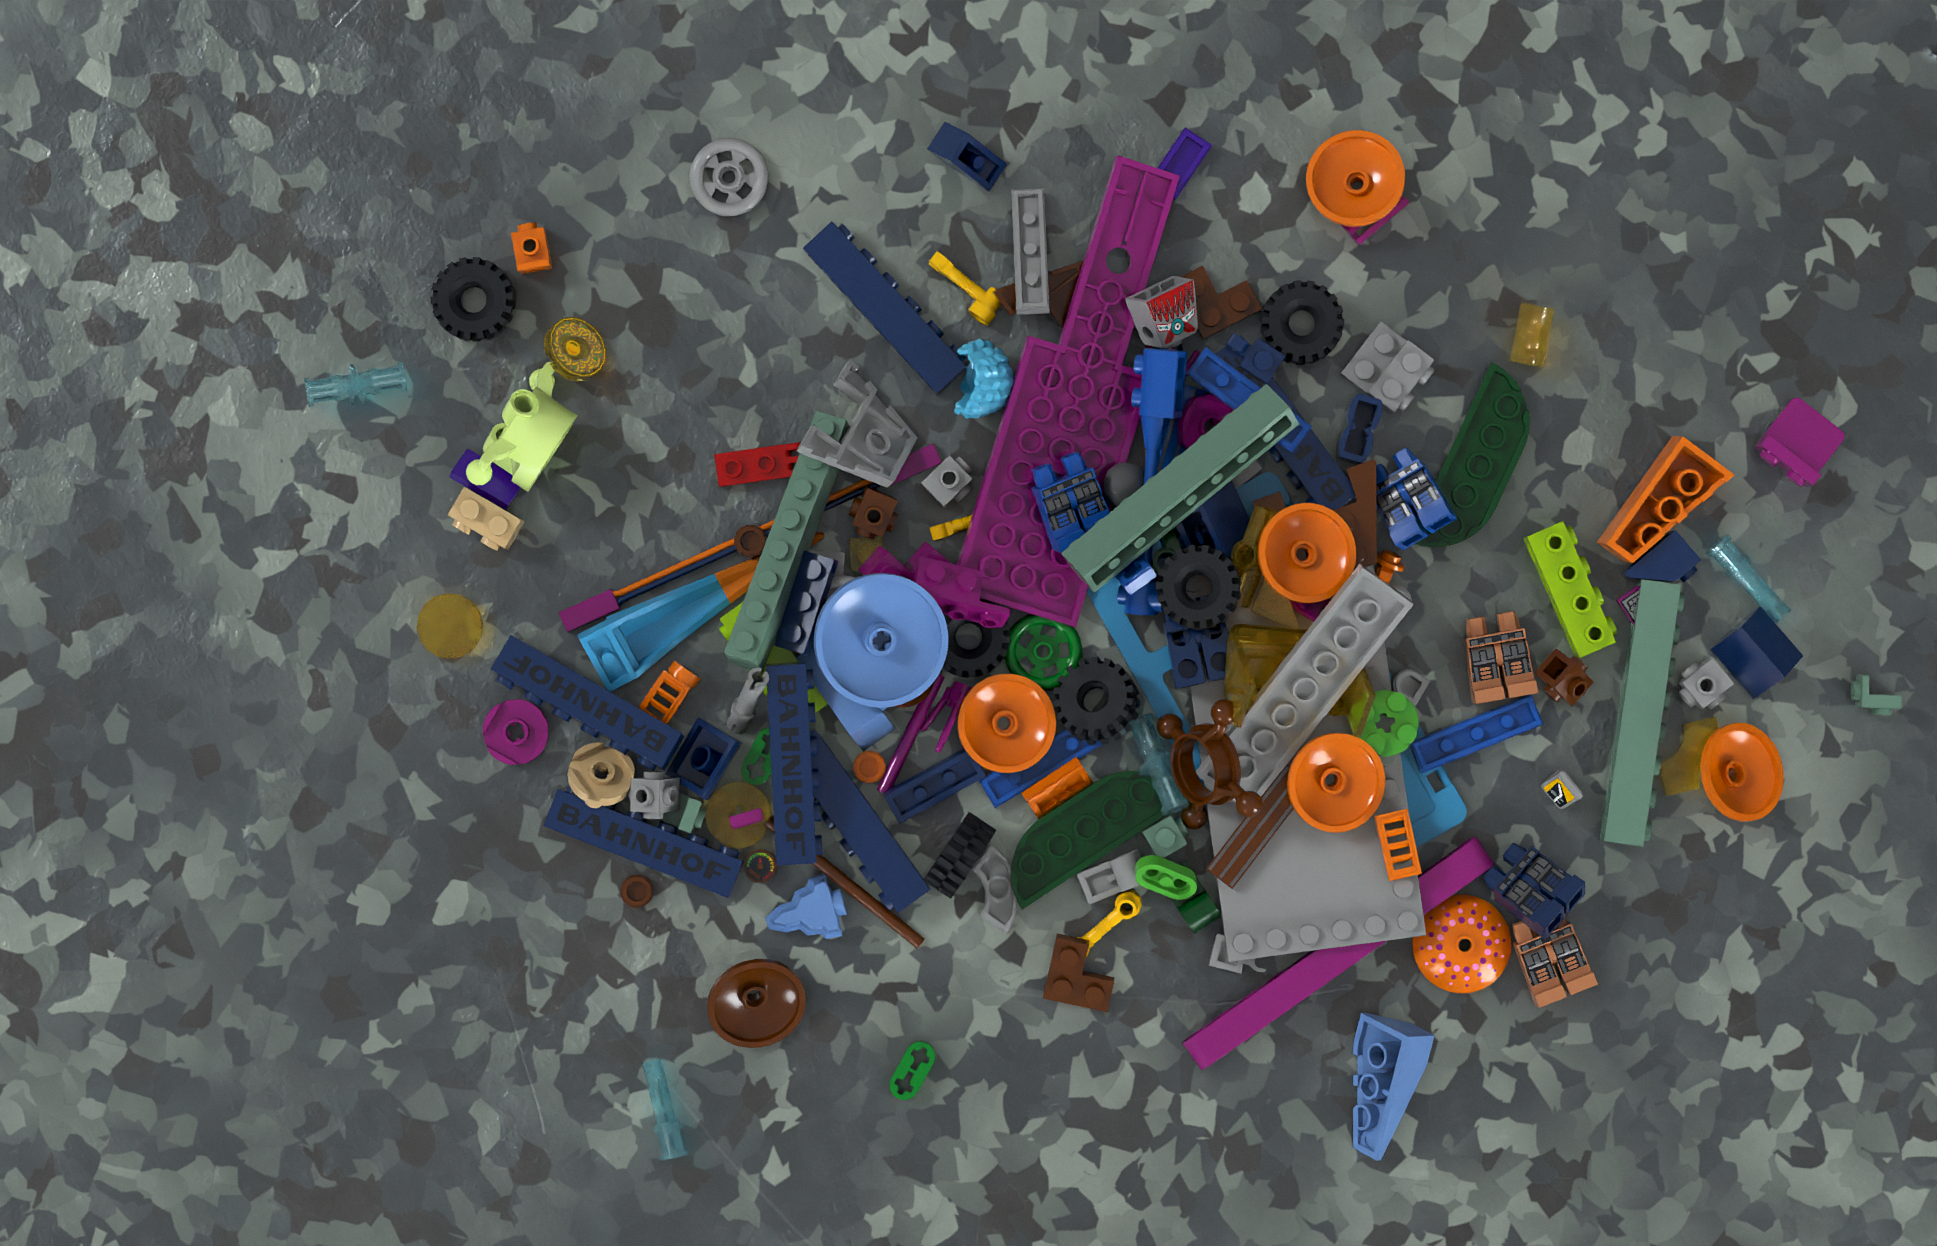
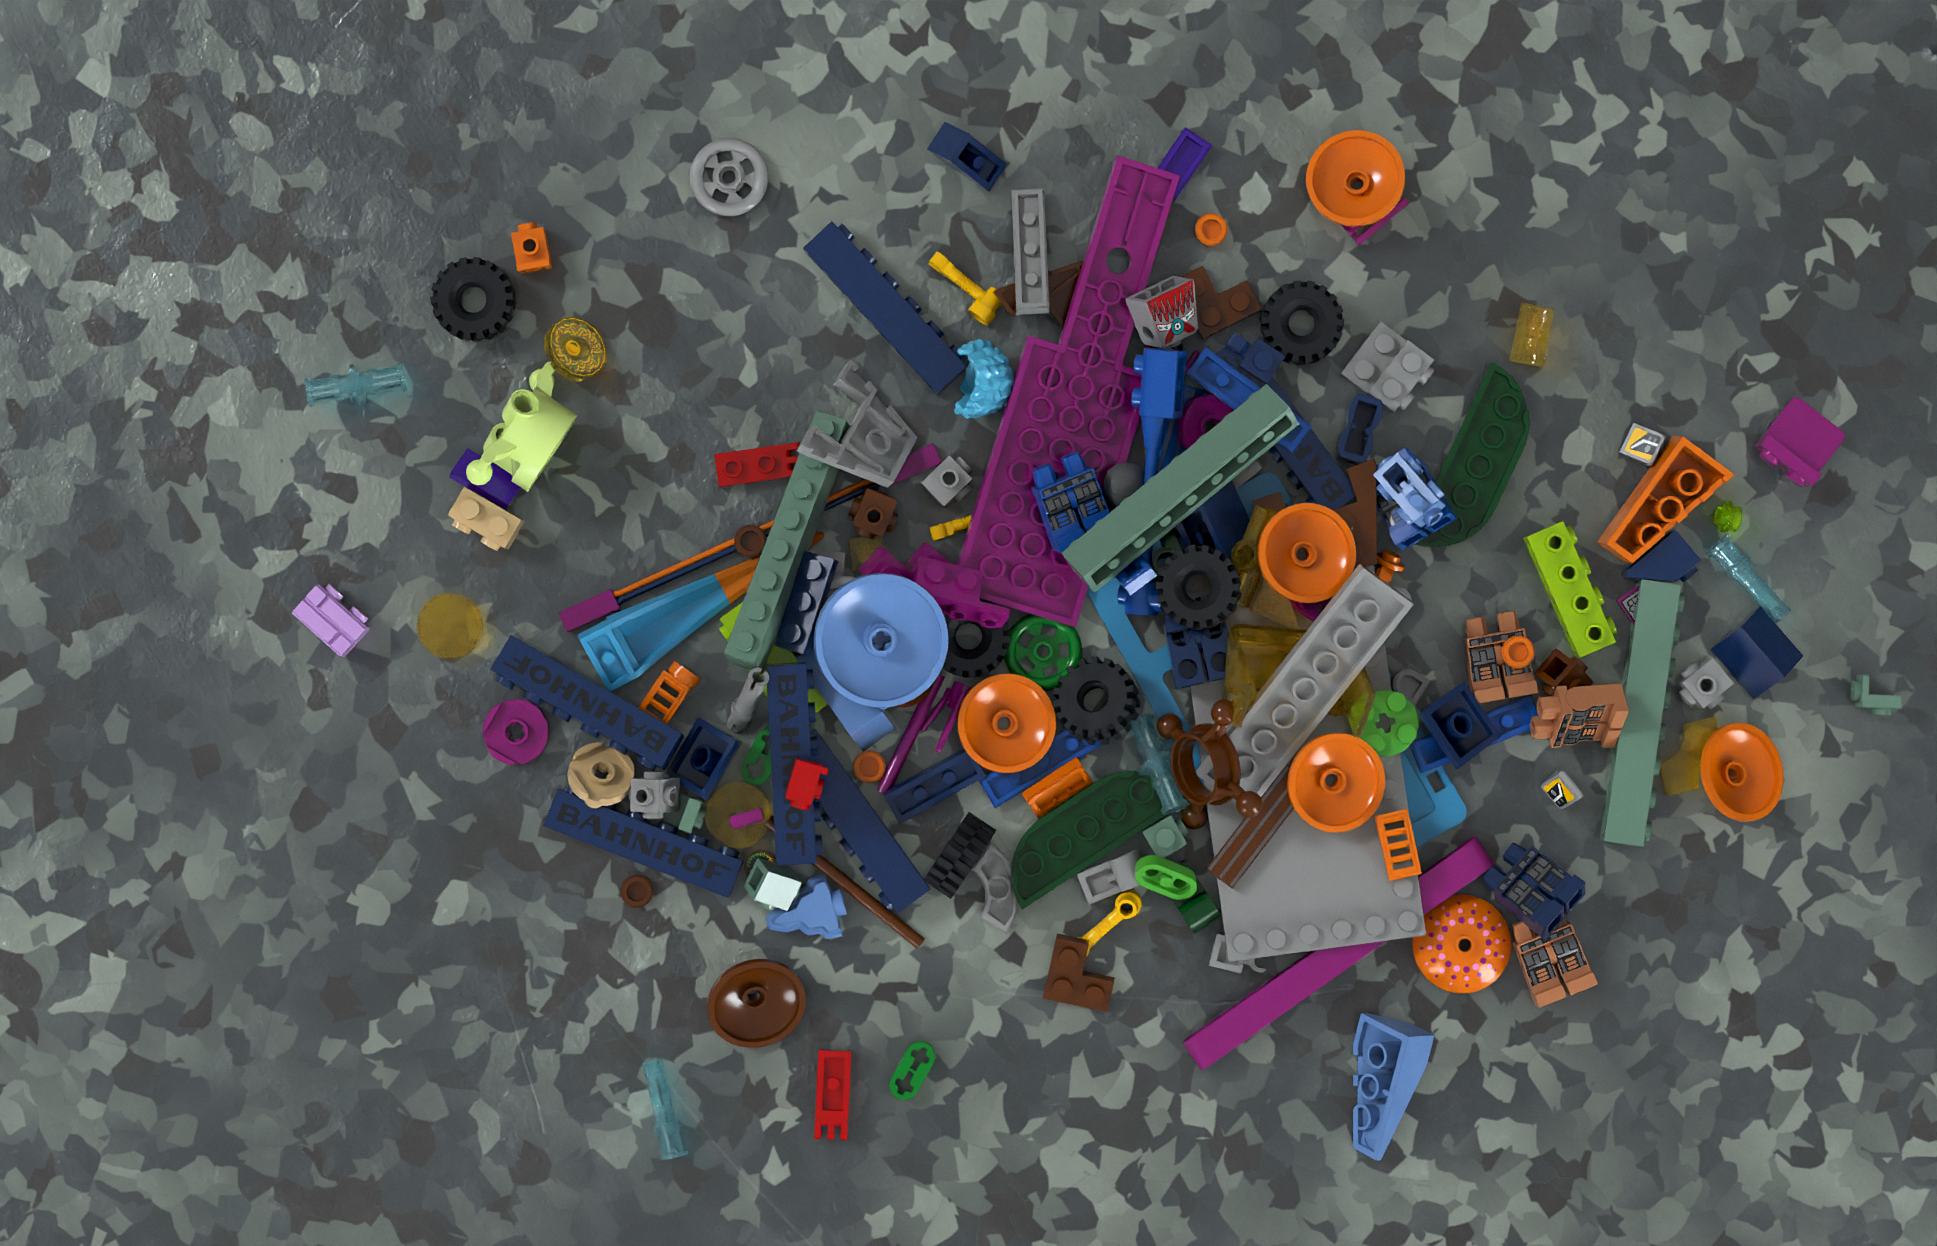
none -> lavender brick [292,584,370,657]
none -> brick [744,858,802,911]
none -> red brick [785,757,829,811]
none -> red hinge [814,1049,852,1140]
none -> orange tile [1195,213,1228,247]
none -> medium blue brick [1373,453,1446,528]
none -> dark blue slope [1419,682,1501,769]
none -> orange tile [1501,636,1535,668]
none -> nougat hips [1530,684,1629,748]
none -> slope [1619,423,1666,467]
none -> clear neon green plate [1714,501,1743,532]

